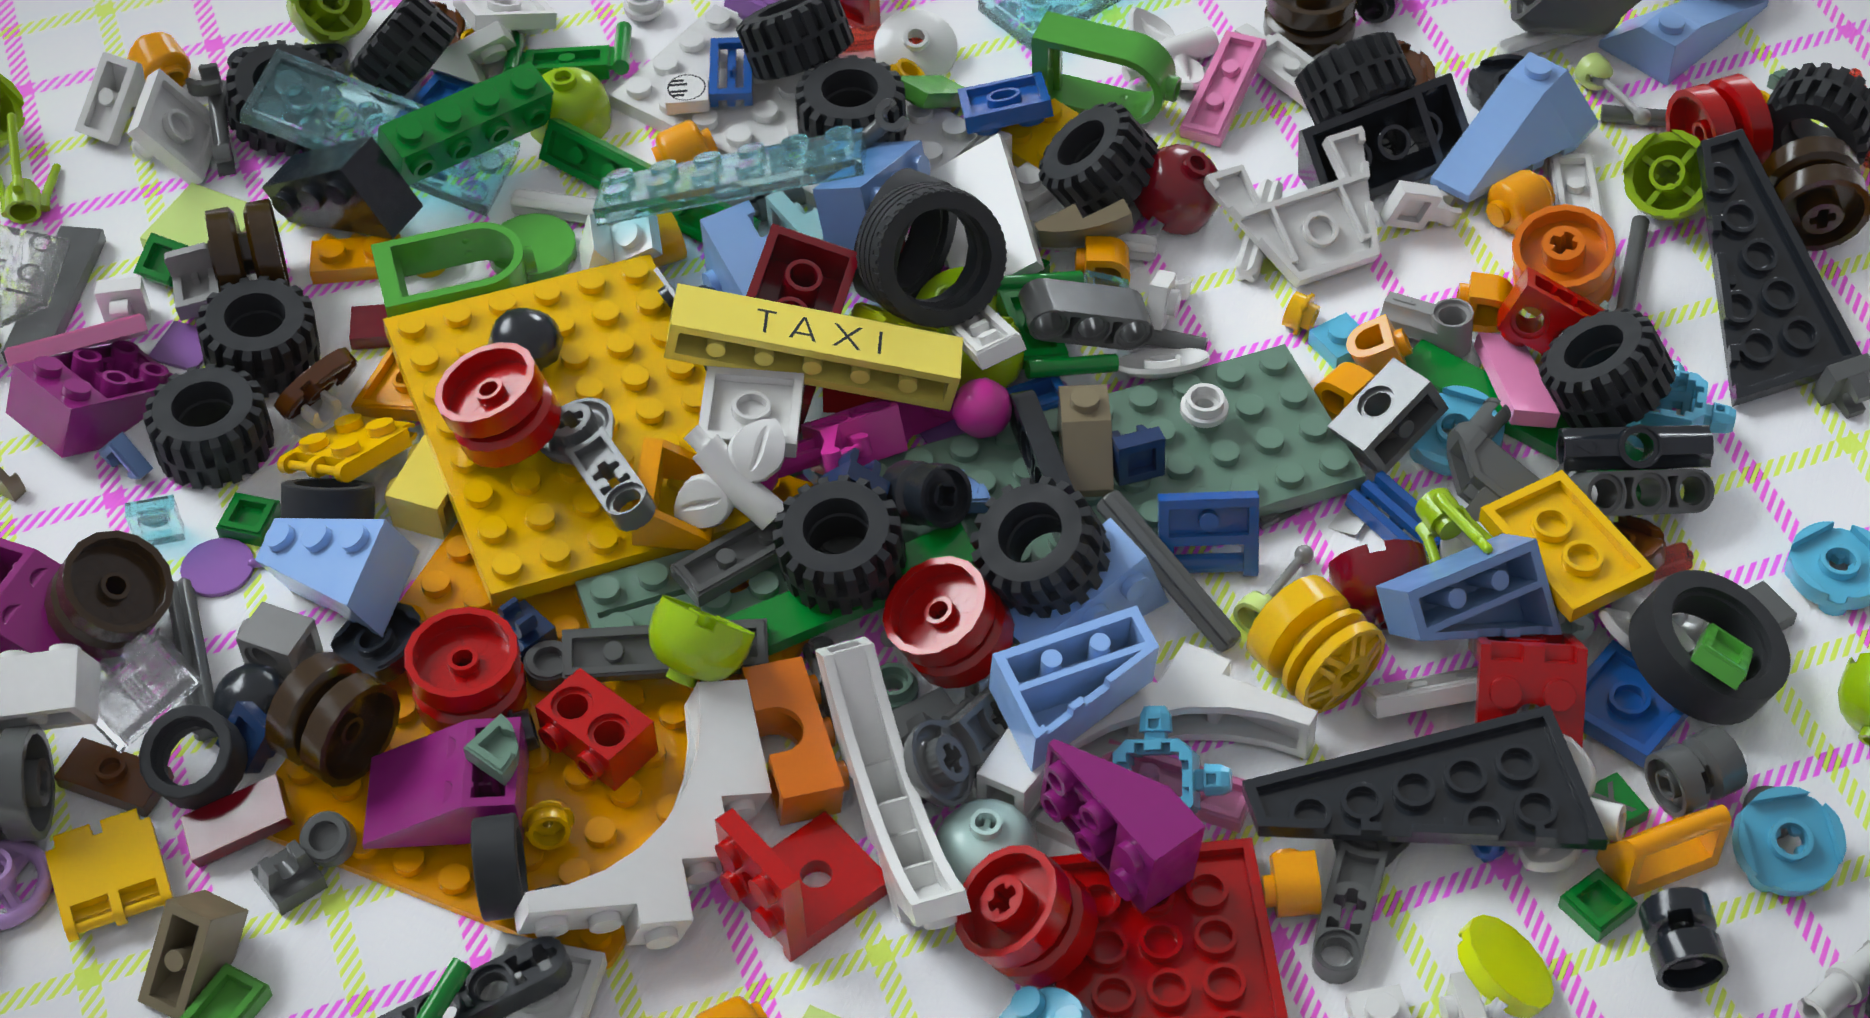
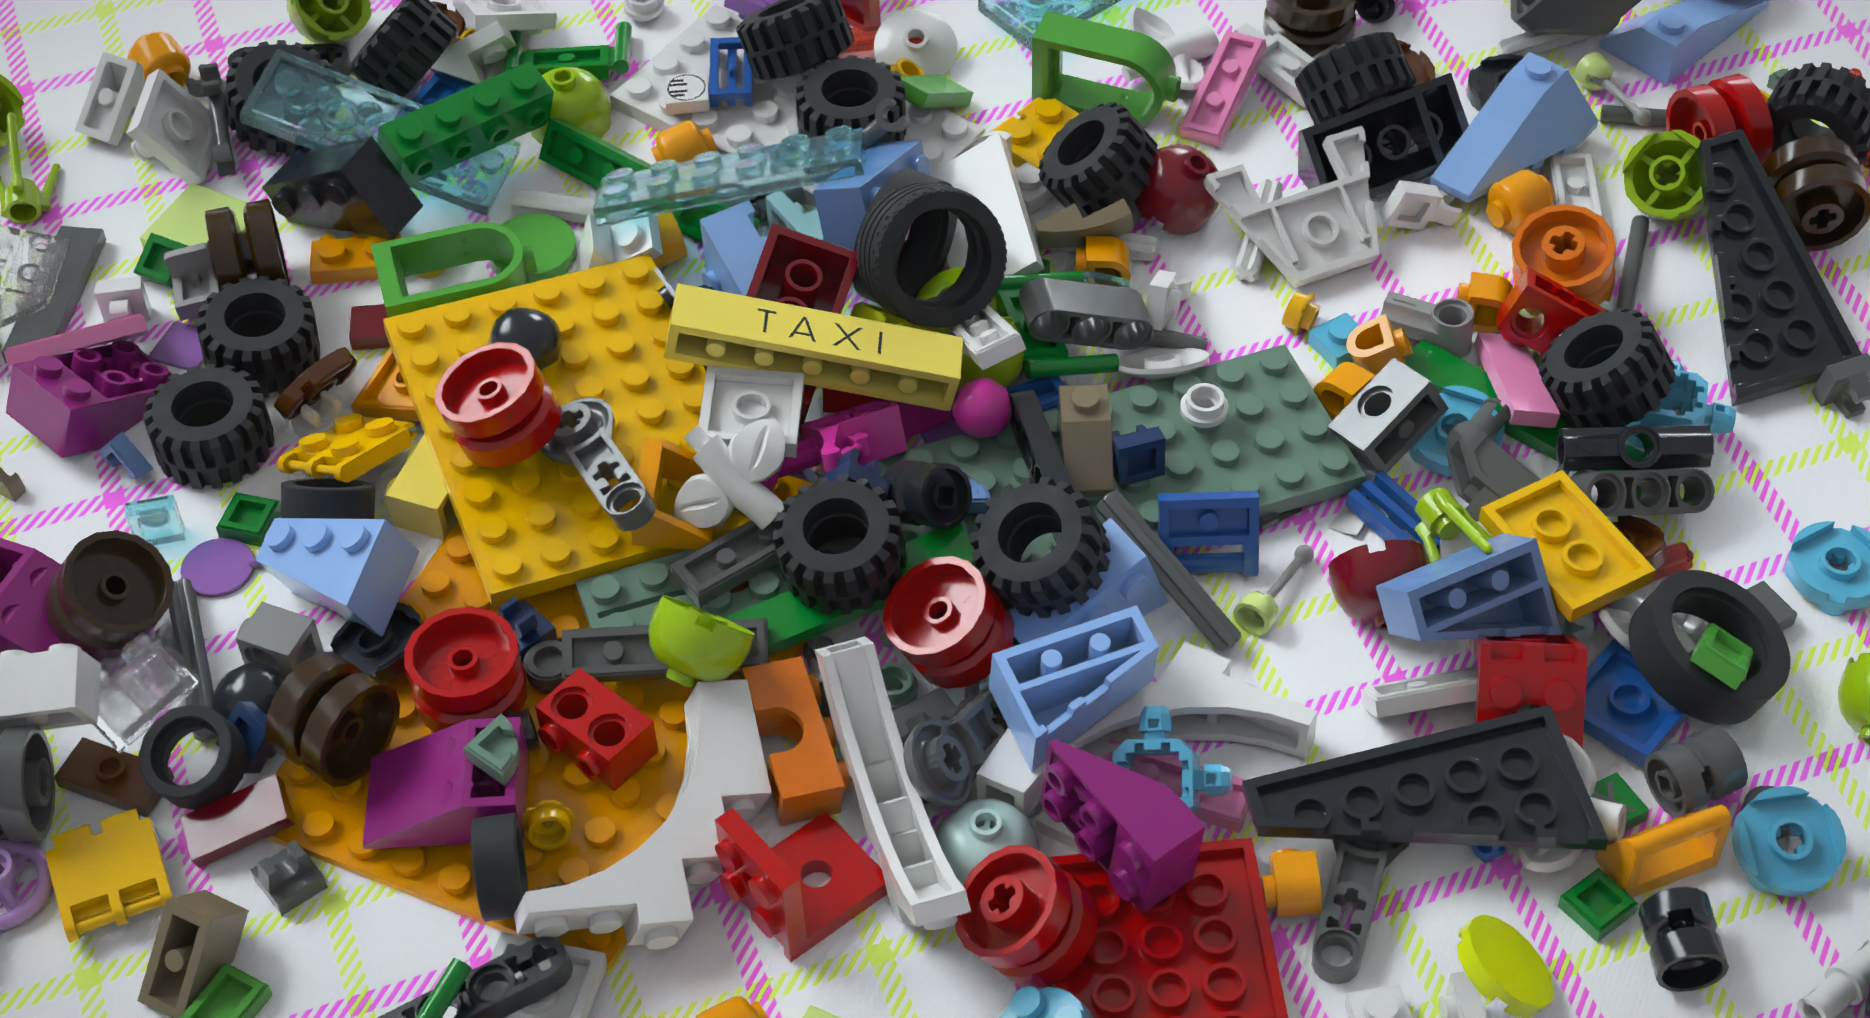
dark grey tile [299,811,357,867] -> none
blue plate [957,71,1054,136] -> none
yellow wheel [1246,574,1386,713] -> none

